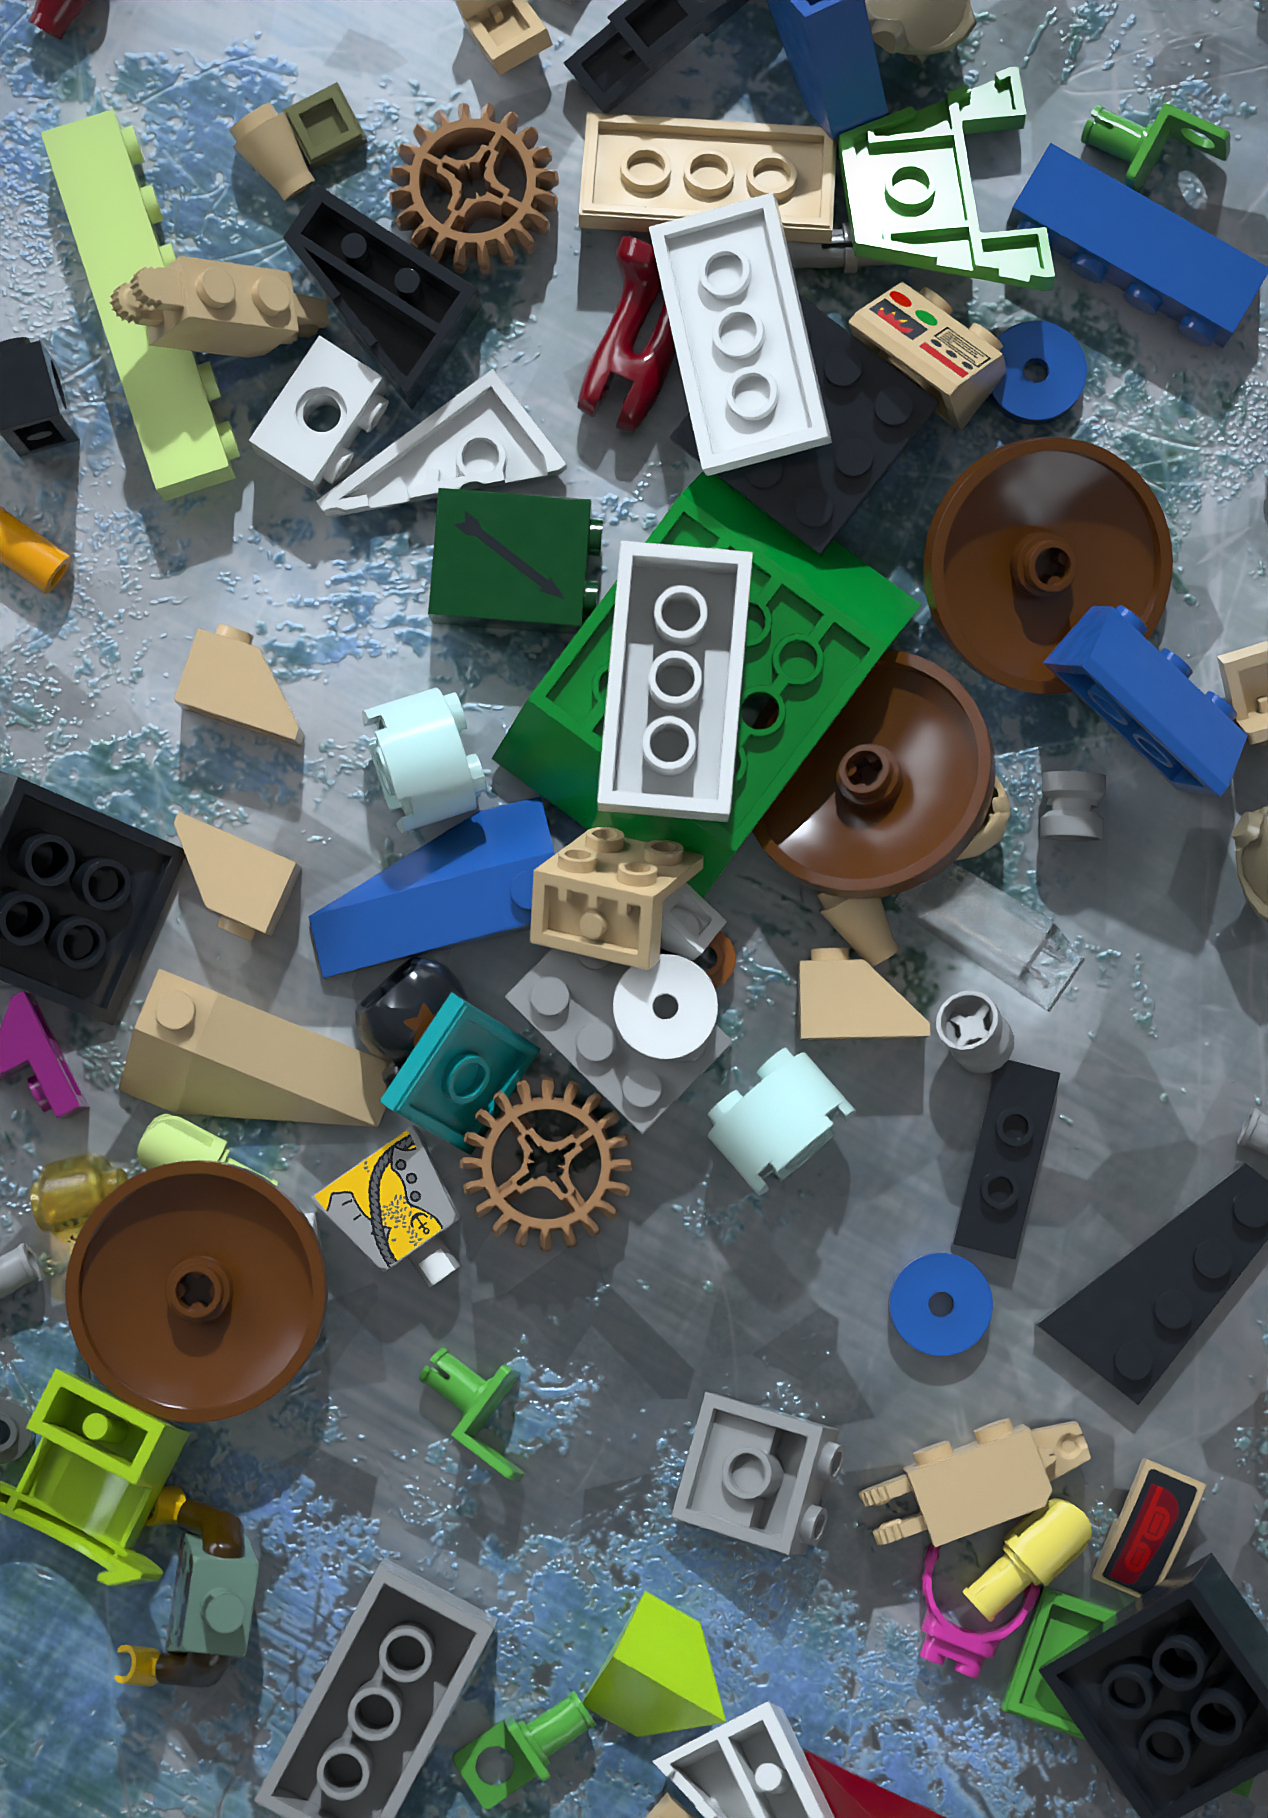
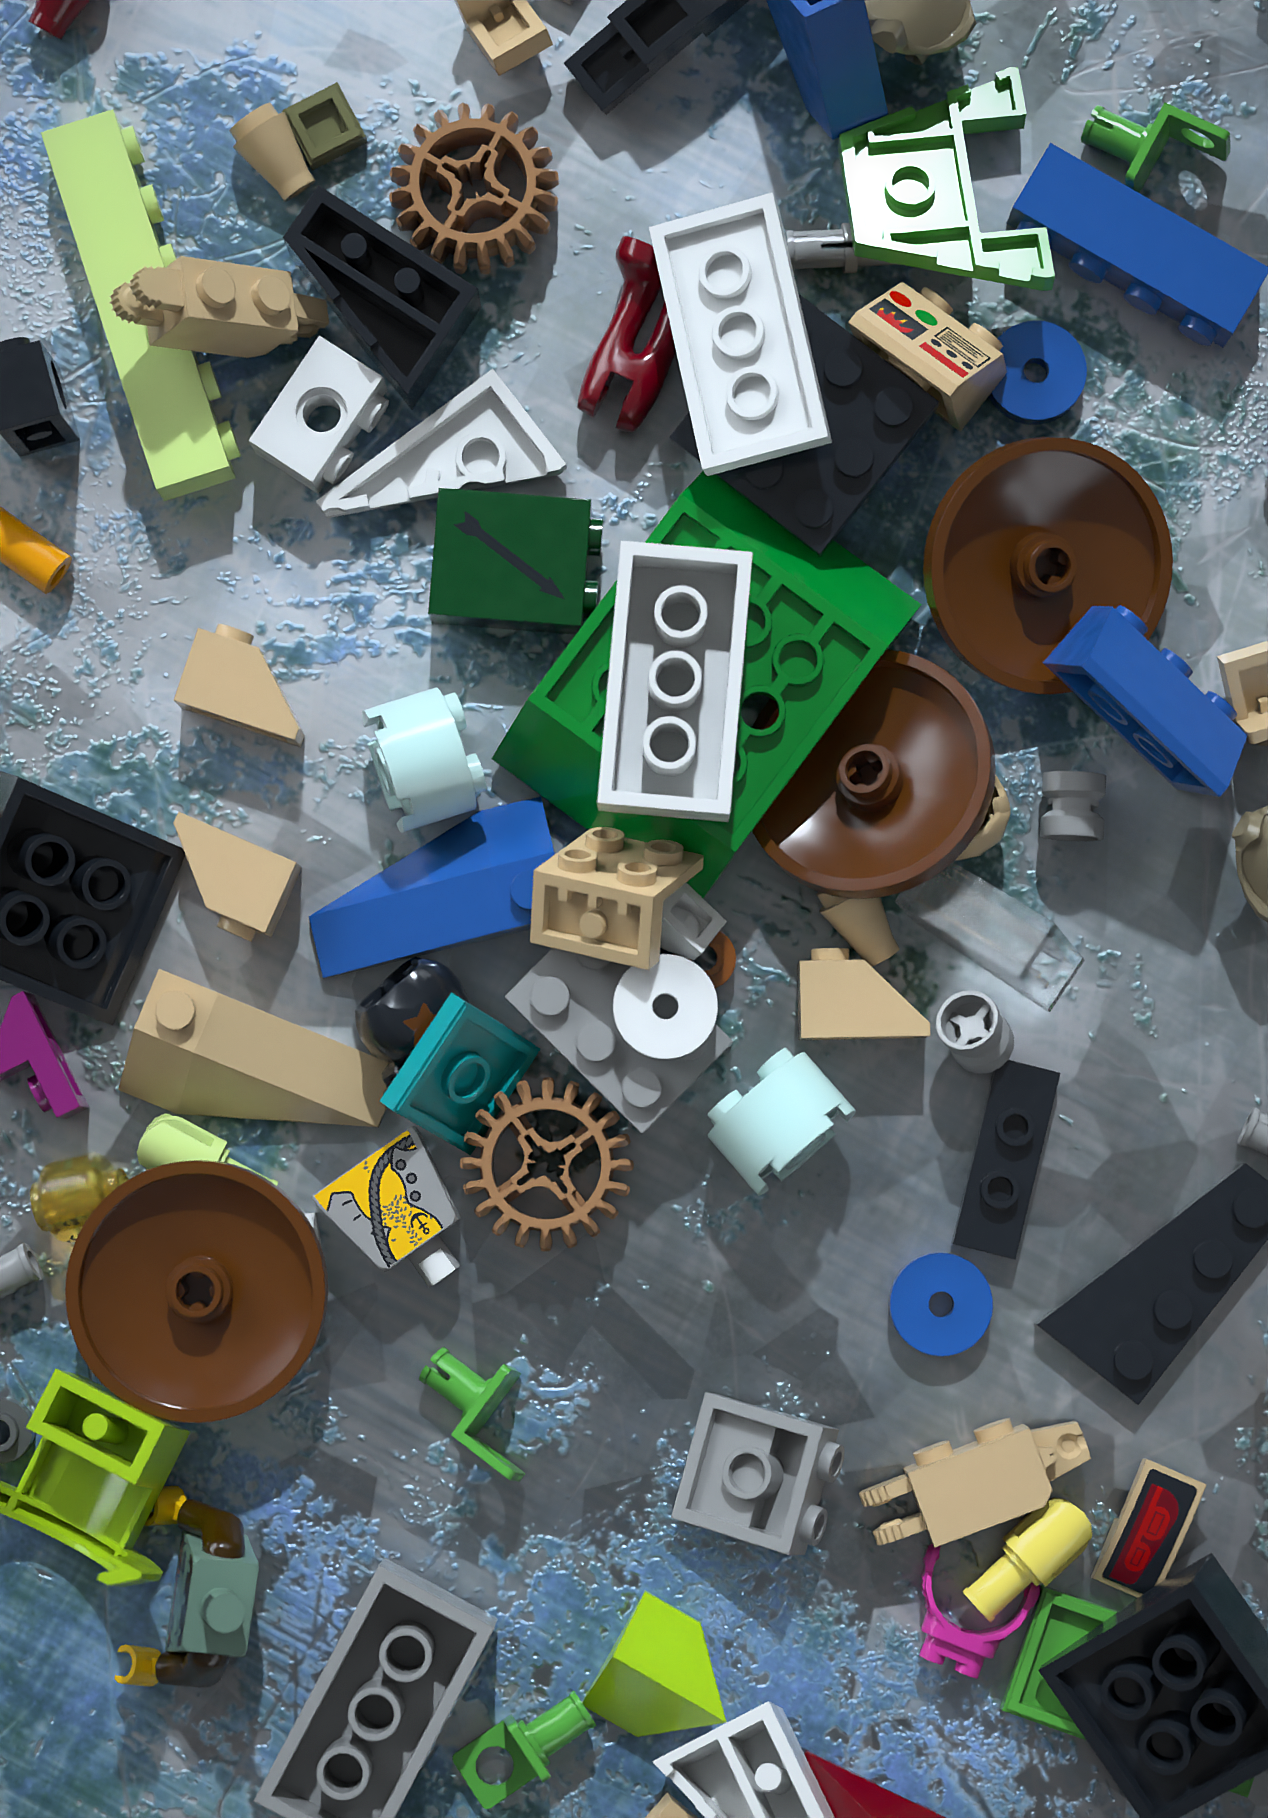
tan tile [578,112,837,244] -> none

